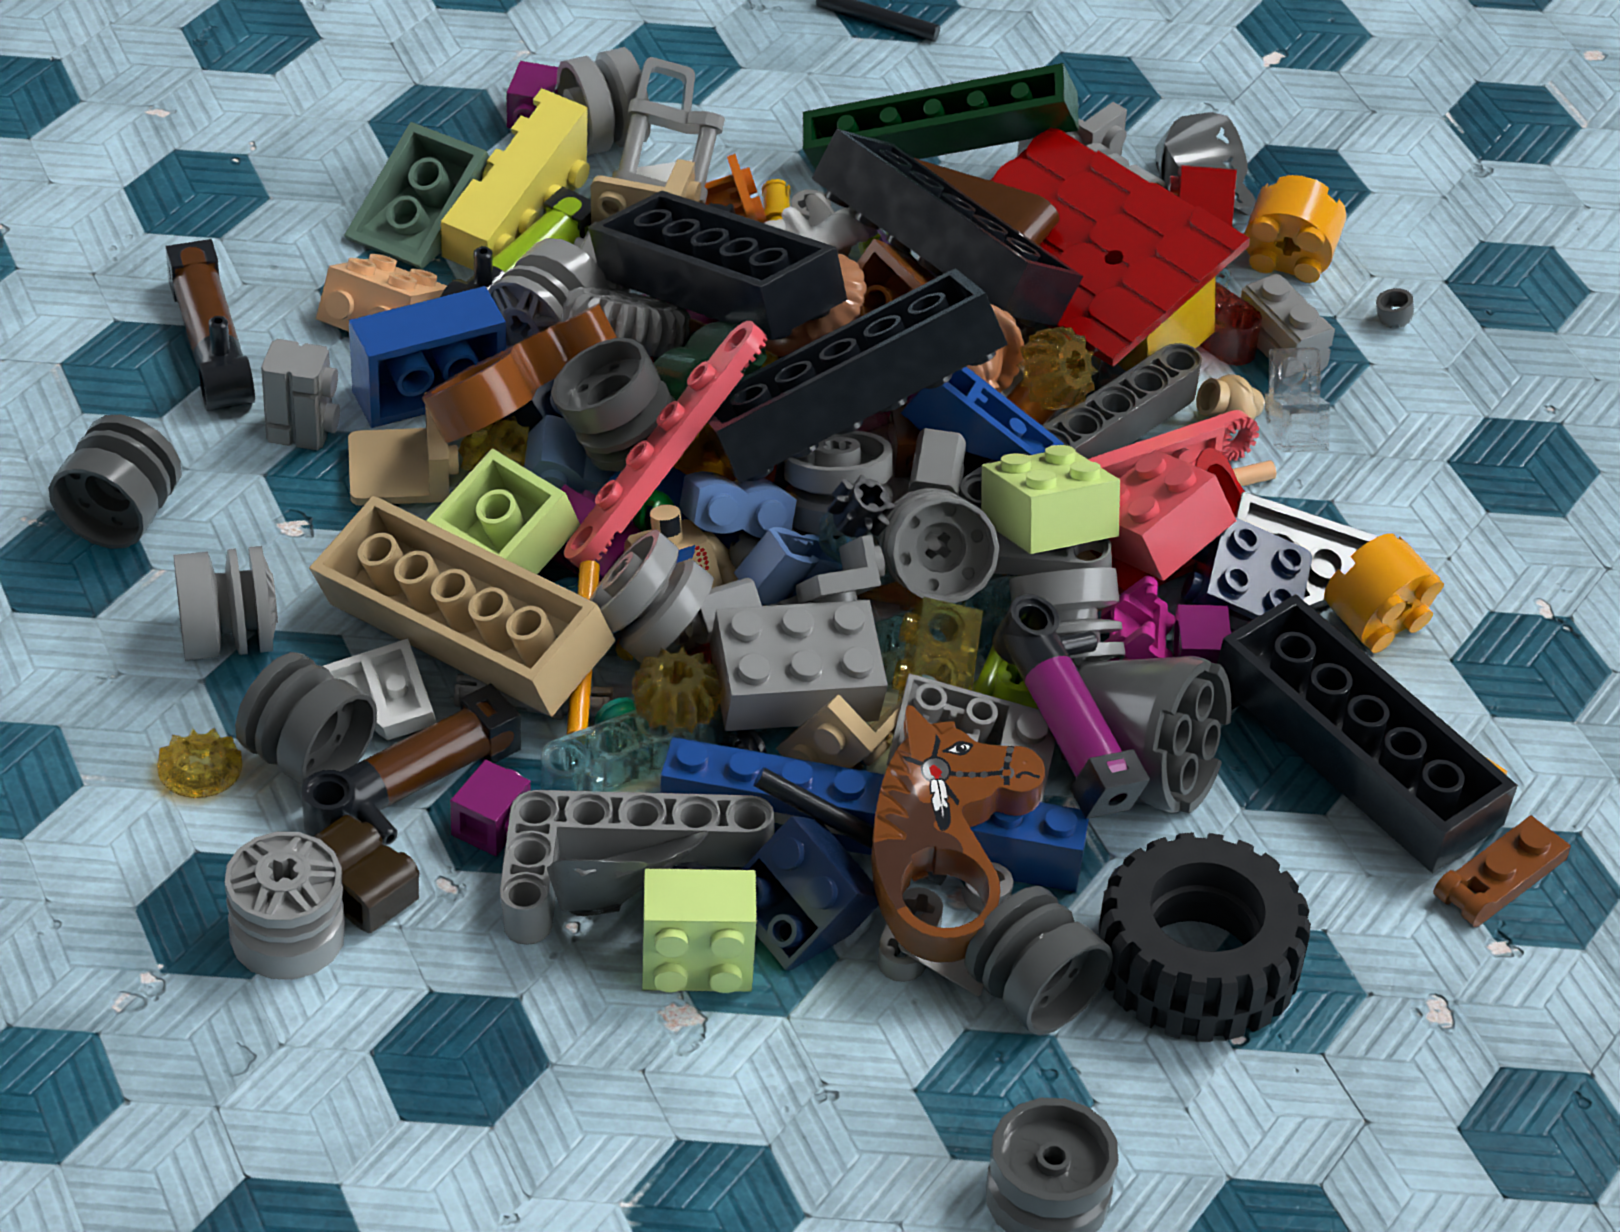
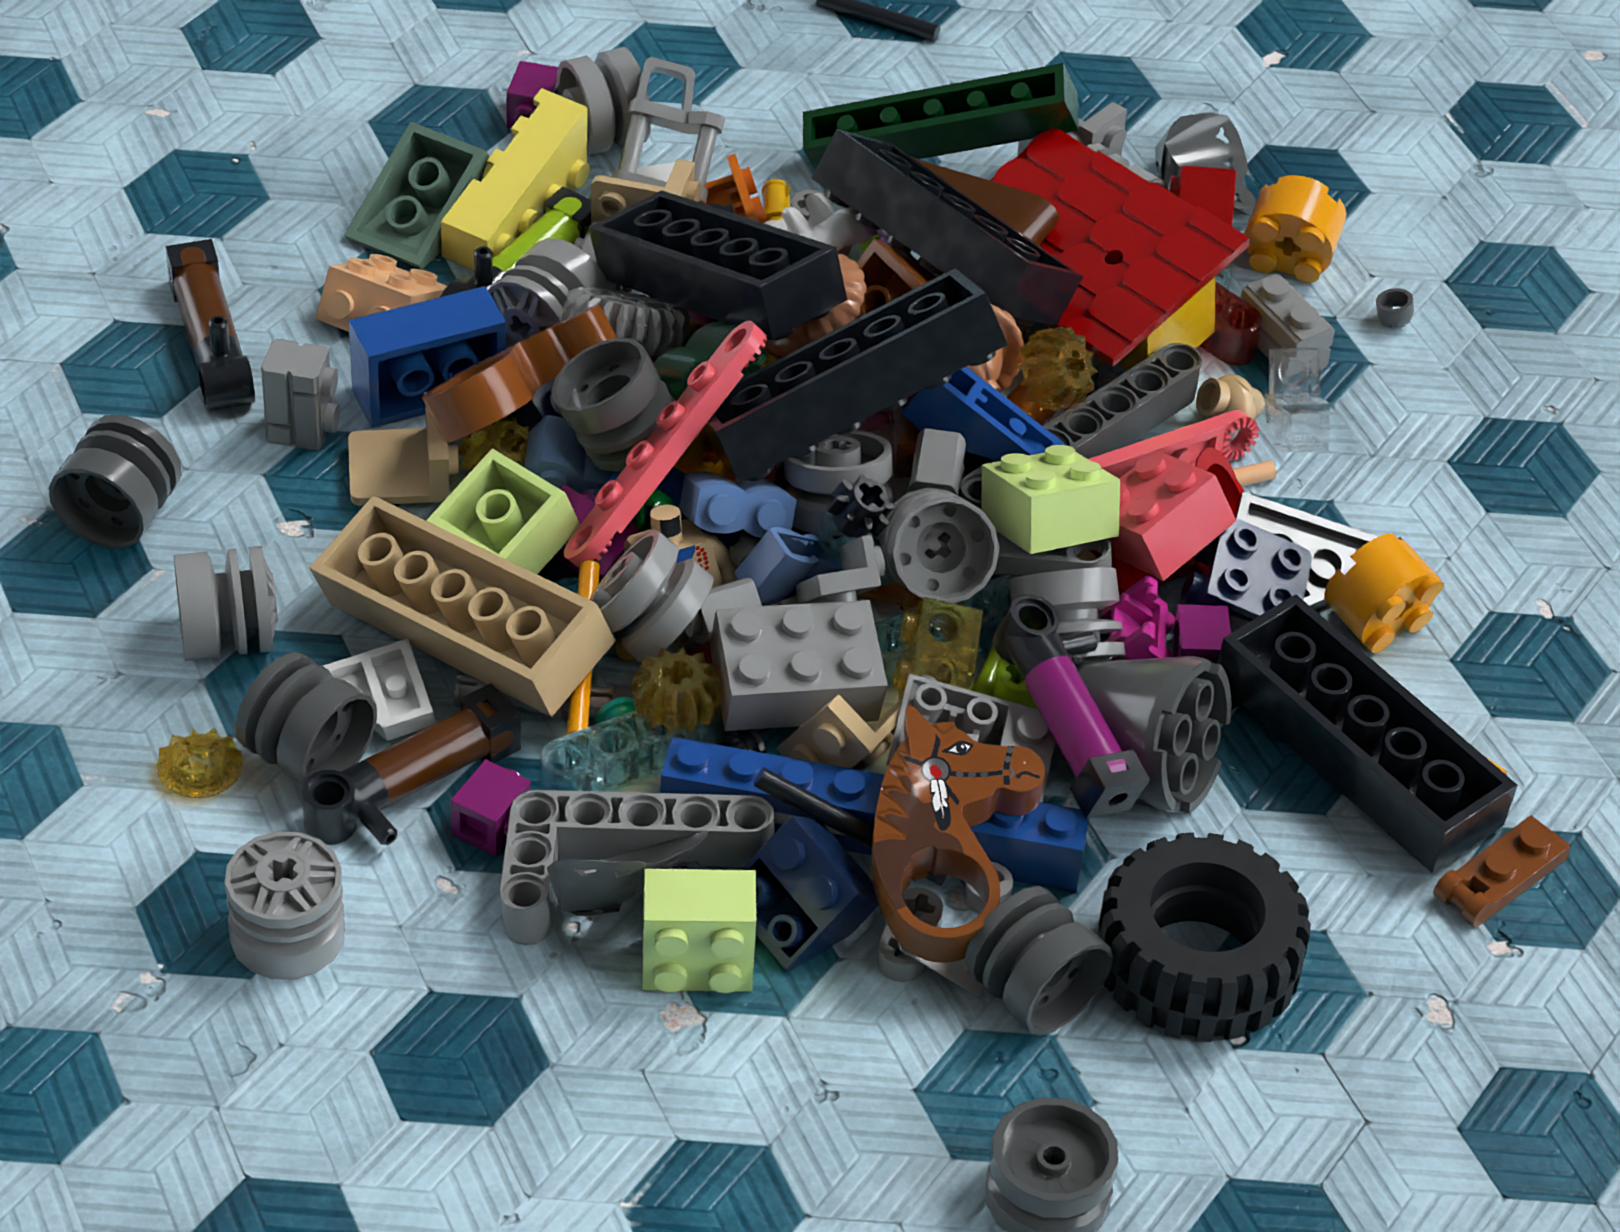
dark brown brick [314,814,420,934] -> none

